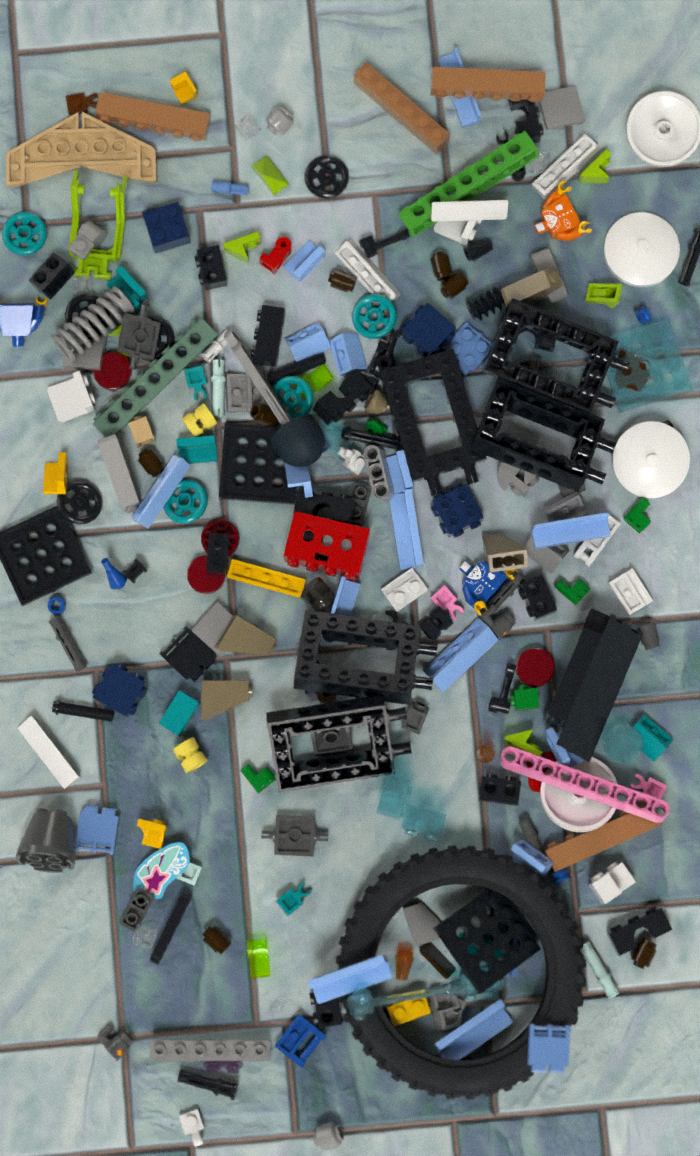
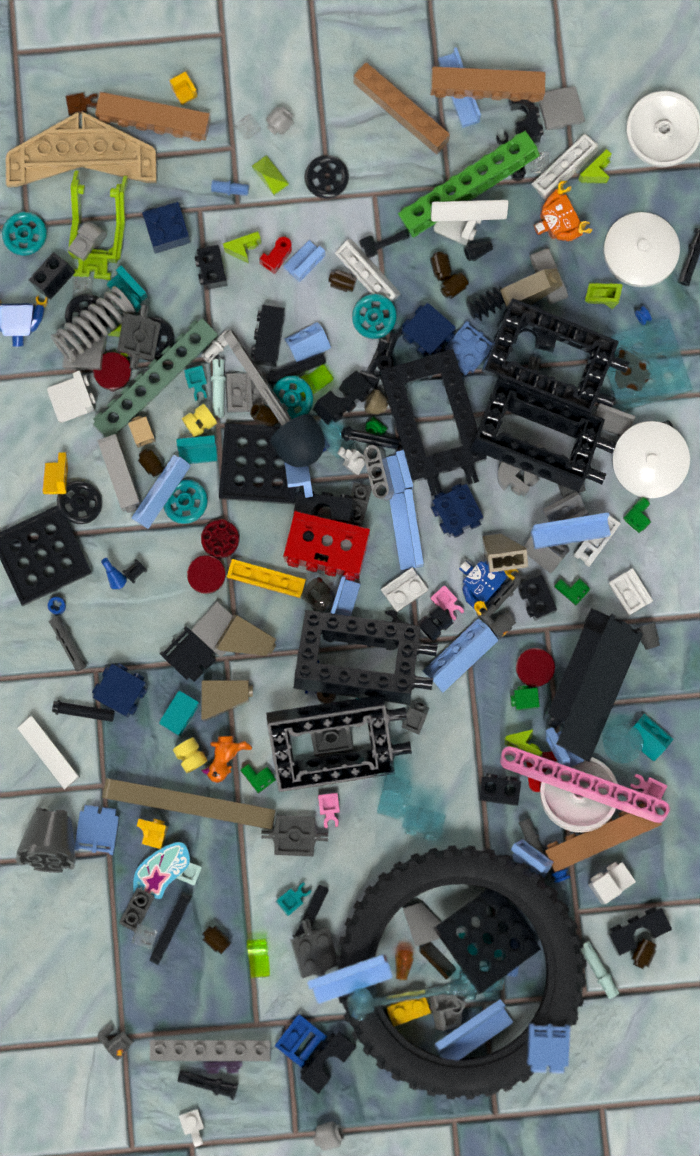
black brick [206,533,230,576] -> none
black brick [309,989,343,1028] -> none
light blue panel [329,333,367,376] -> none
clear orange cone [476,744,495,763] -> none
black brick [488,664,516,714] -> none
none -> dark tan beam [102,778,276,830]
none -> orange animal [201,736,252,783]
none -> dark grey plate [290,919,339,978]
none -> black axle [292,885,329,939]
none -> black arch [300,1031,357,1094]
none -> bright pink plate [318,793,340,828]
none -> light grey panel [595,403,635,436]

